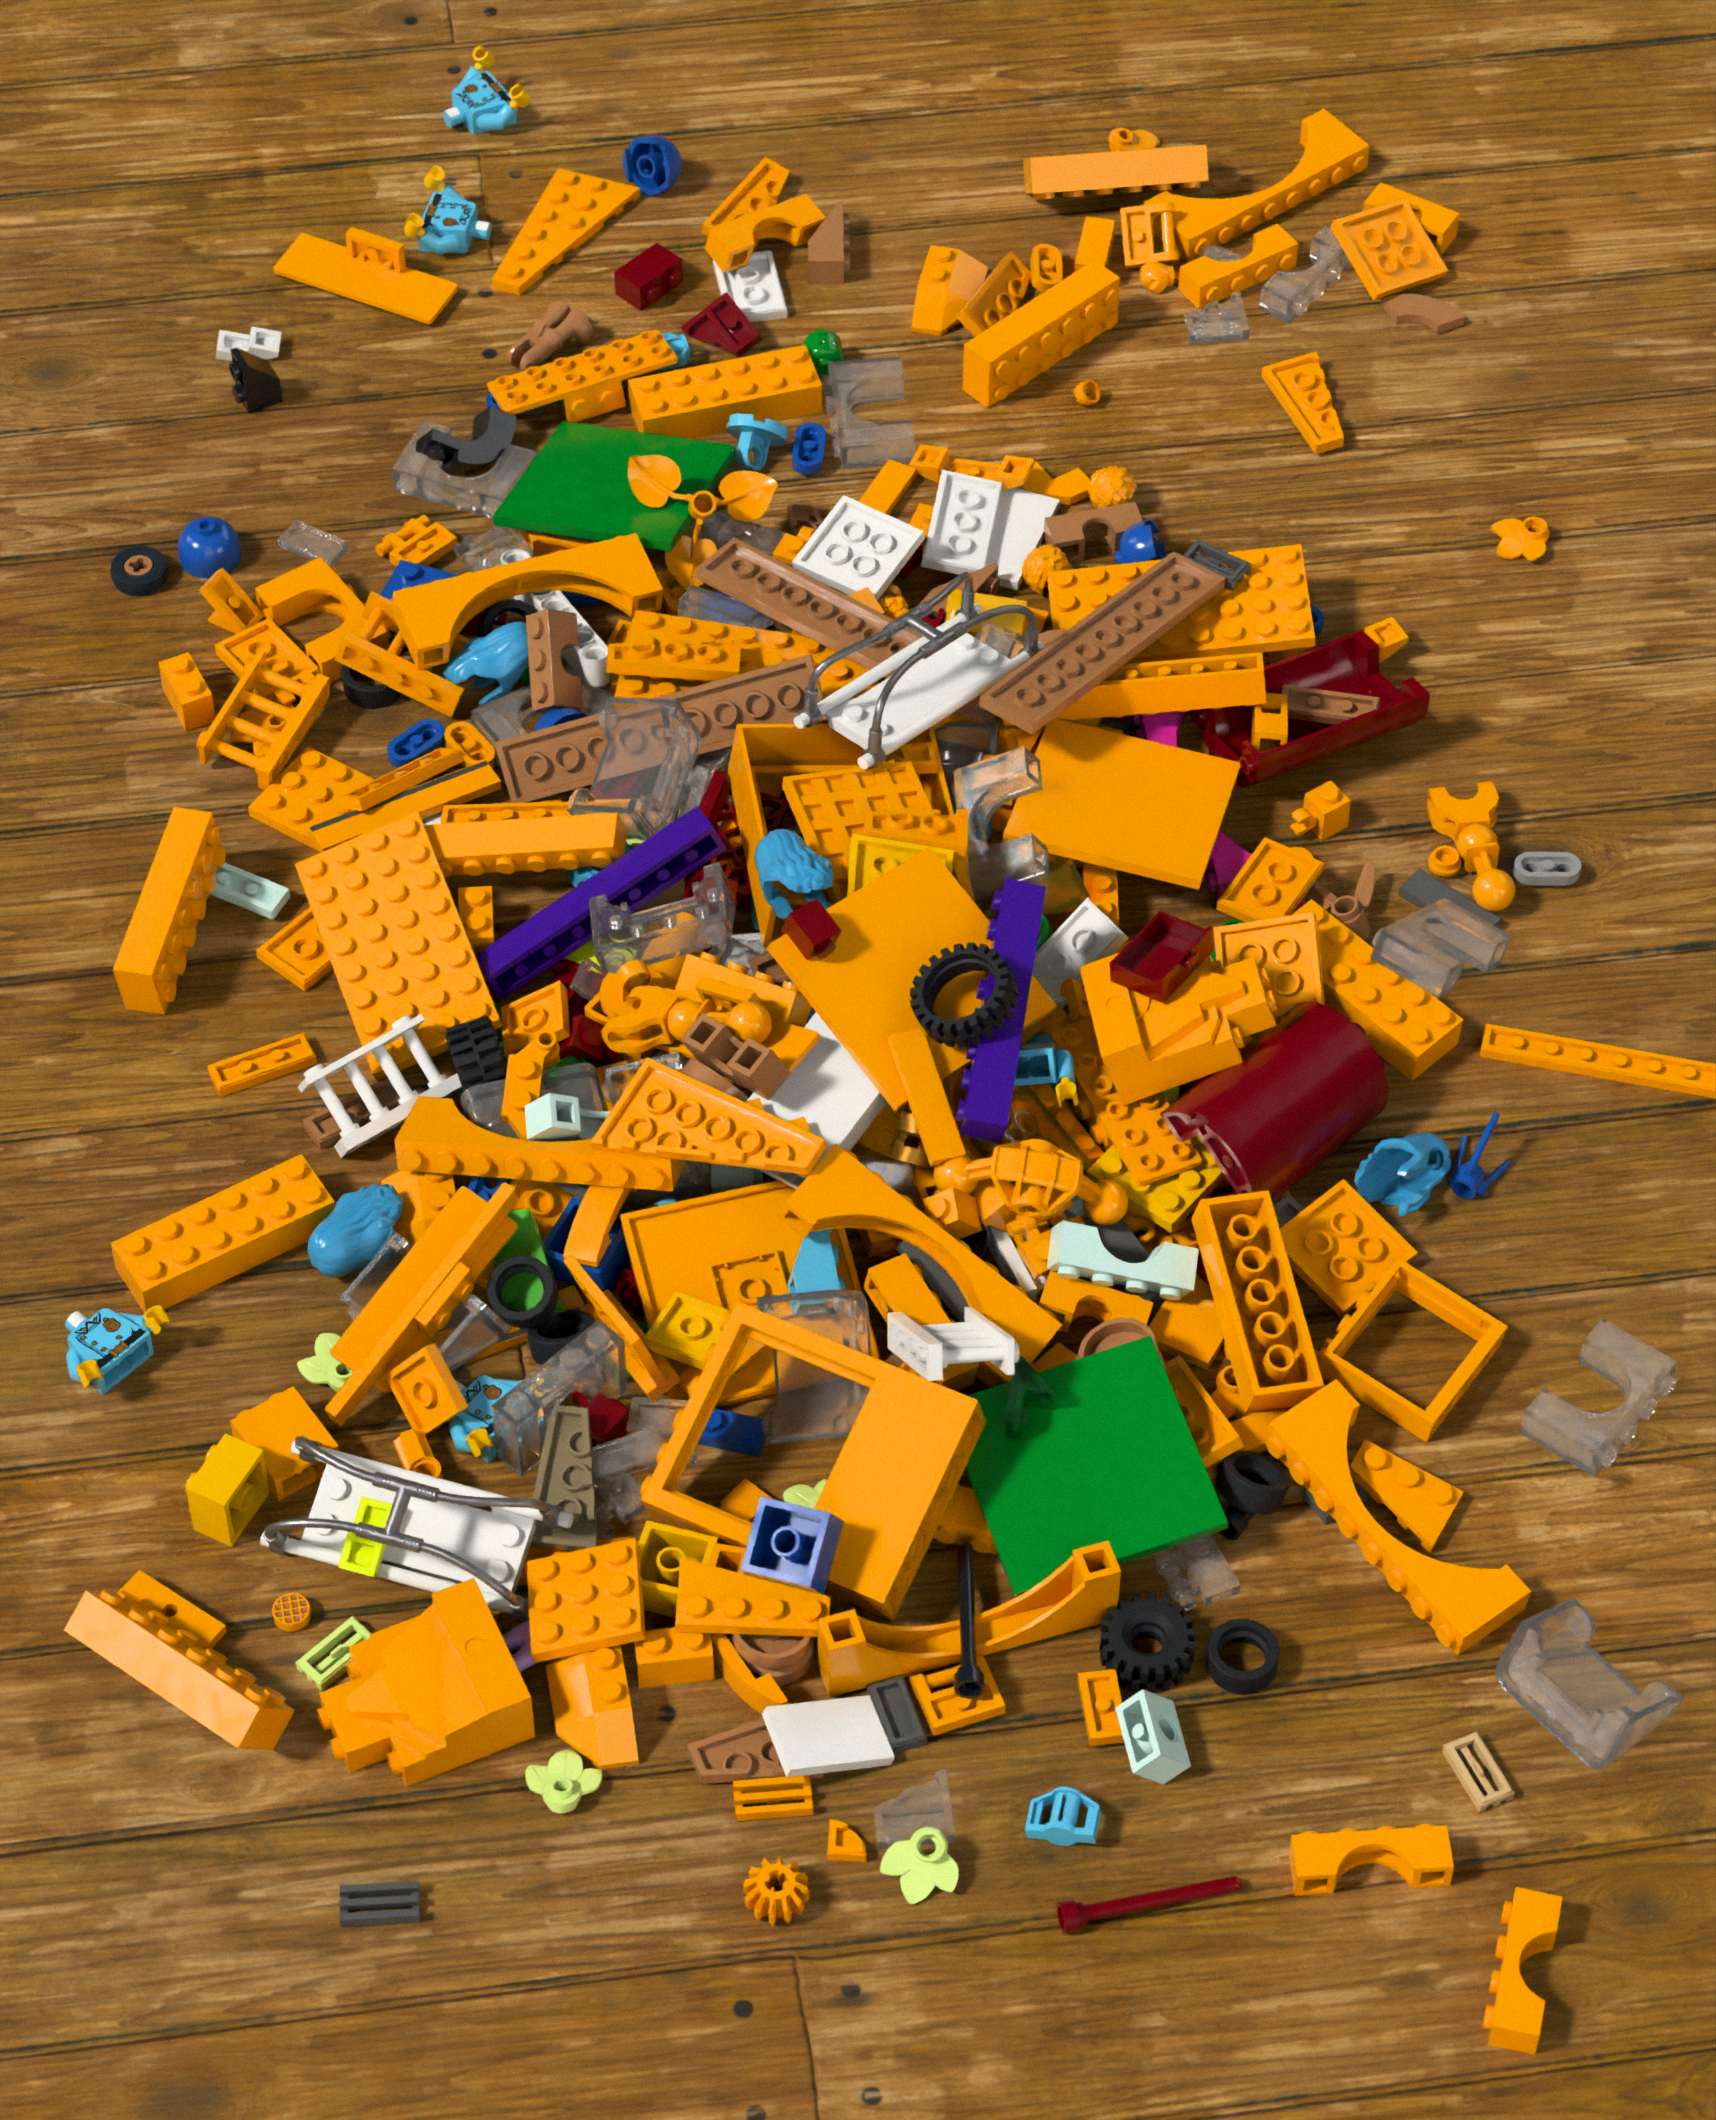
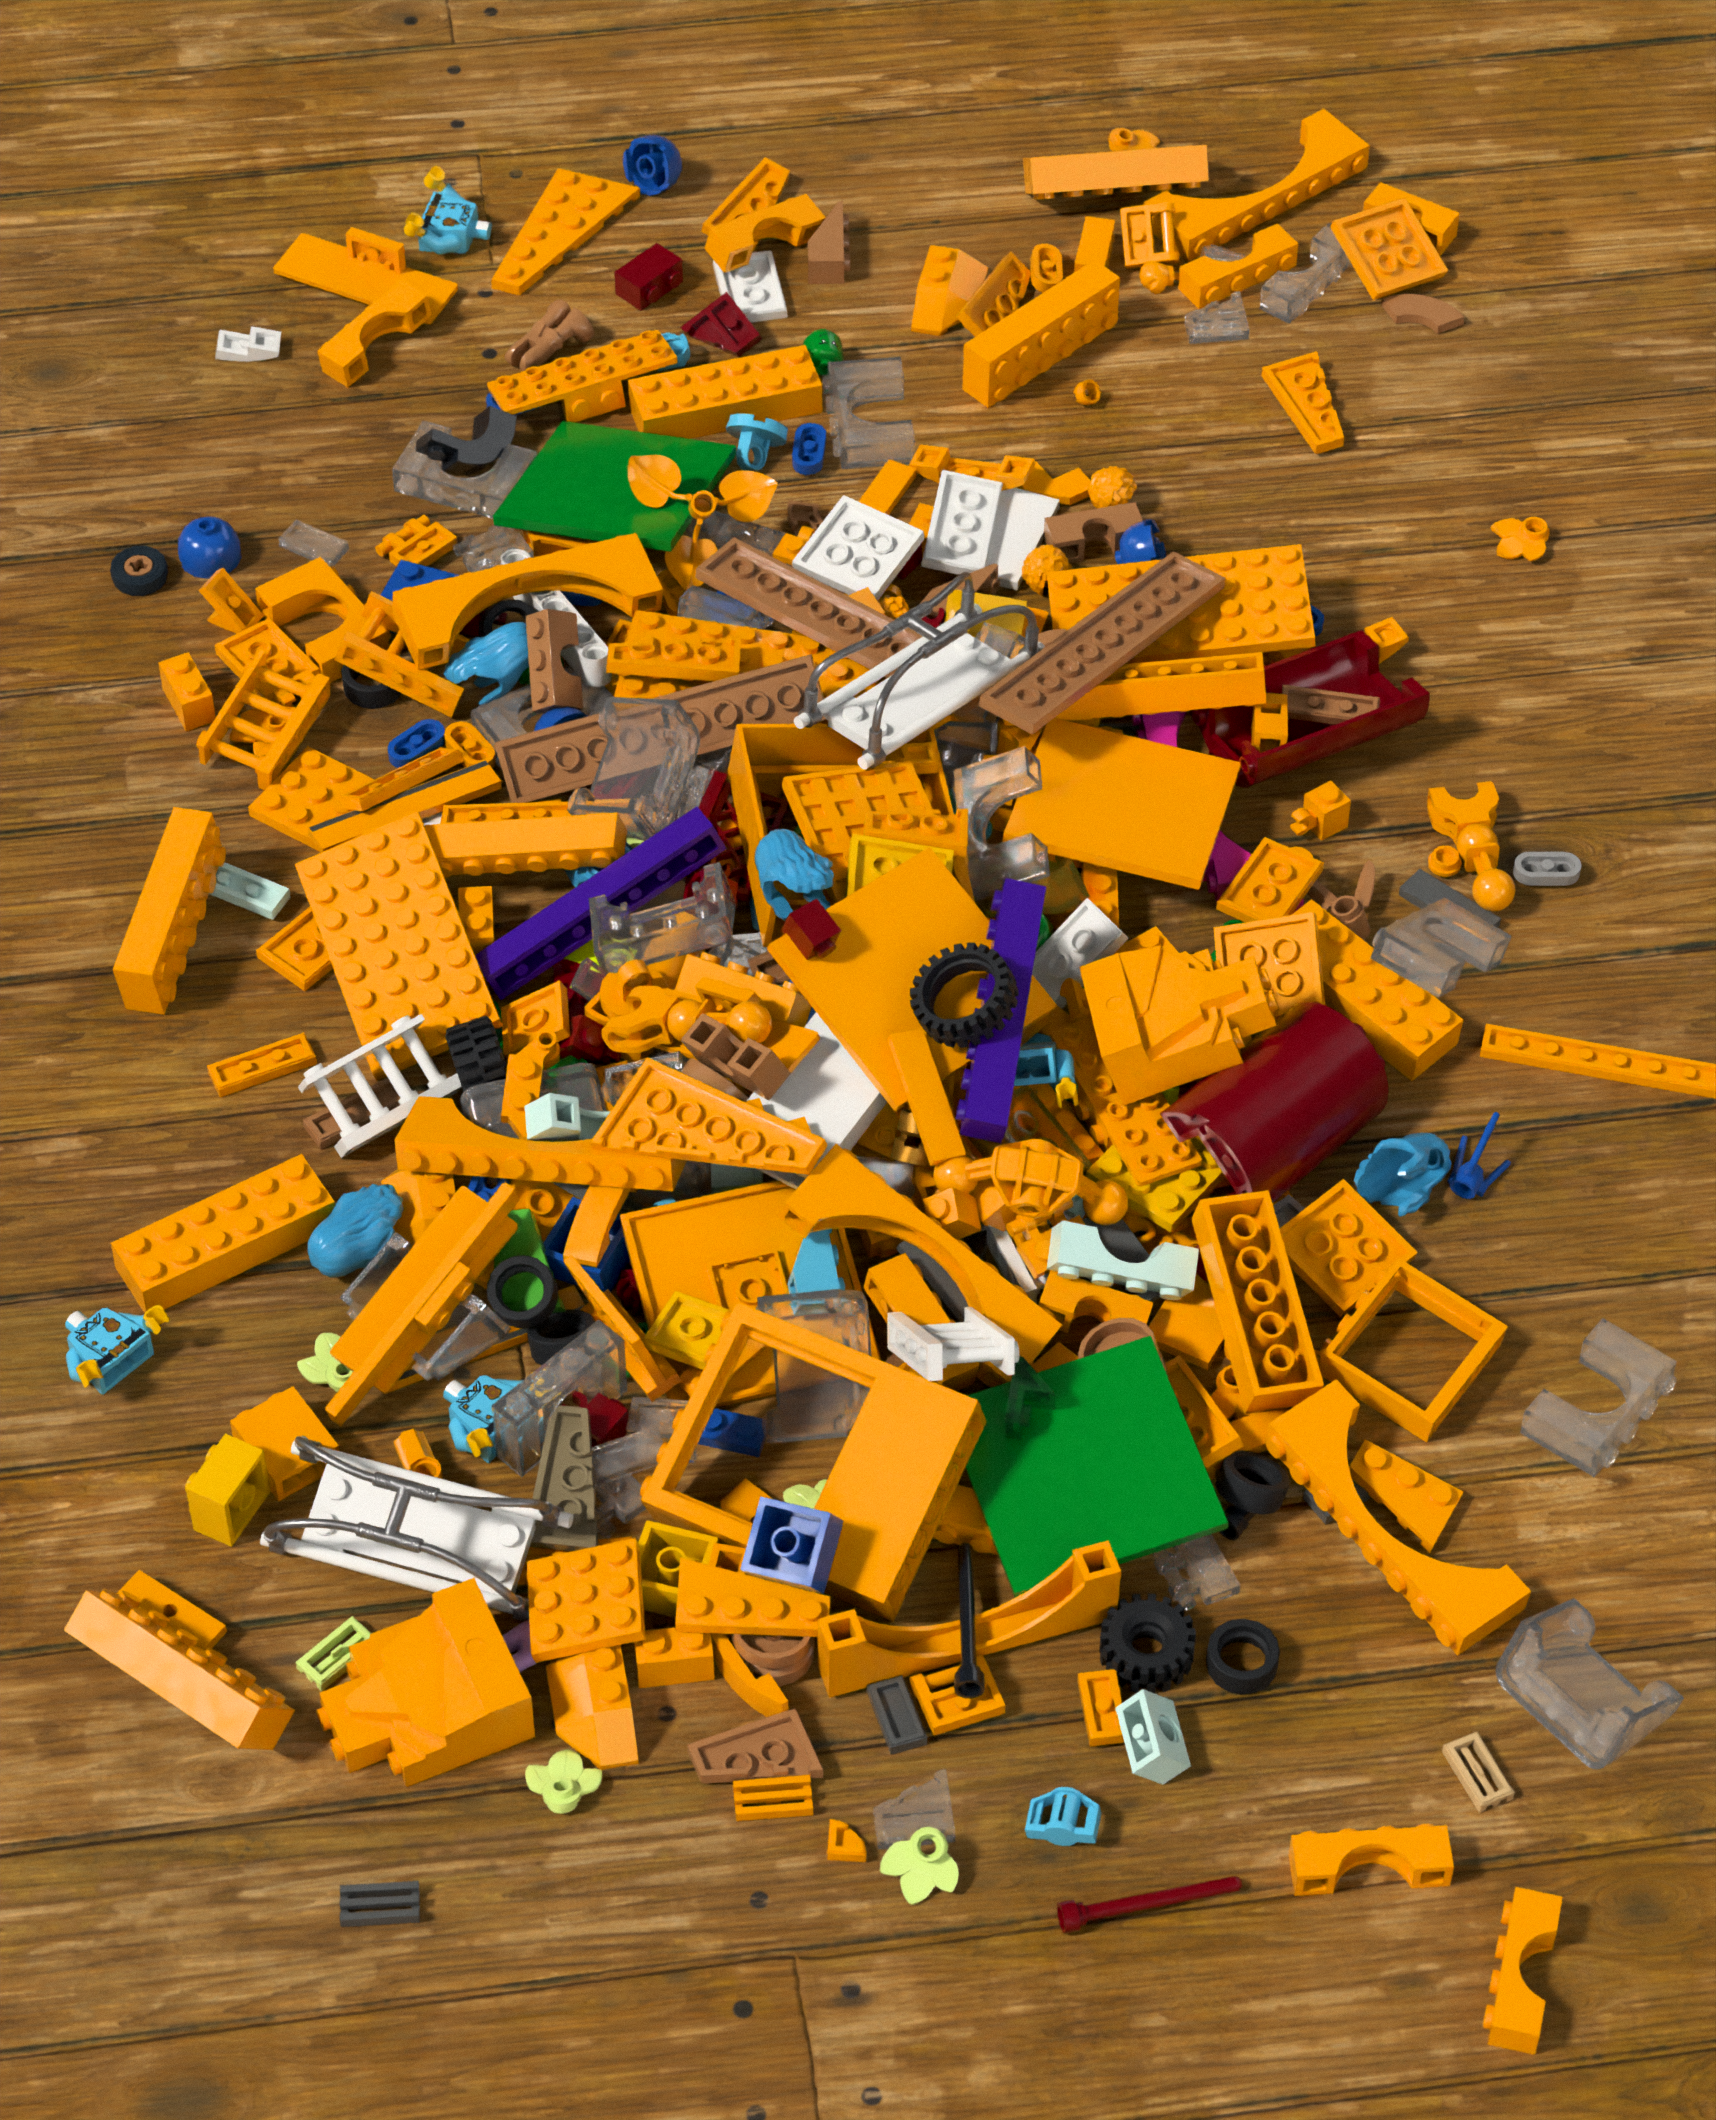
black slope [229,348,282,413] -> none
light orange tile [272,1593,311,1632] -> none
neon yellow slope [338,1496,392,1578] -> none
light orange tile [384,1342,469,1436] -> none
medium azure torso [443,46,530,135] -> none
light orange gear [743,1855,810,1926] -> none
white tile [762,1695,895,1777] -> none
dark red container [1110,911,1214,1003] -> none
dark grey tile [1183,539,1251,591] -> none
none -> light orange arch [317,279,432,388]

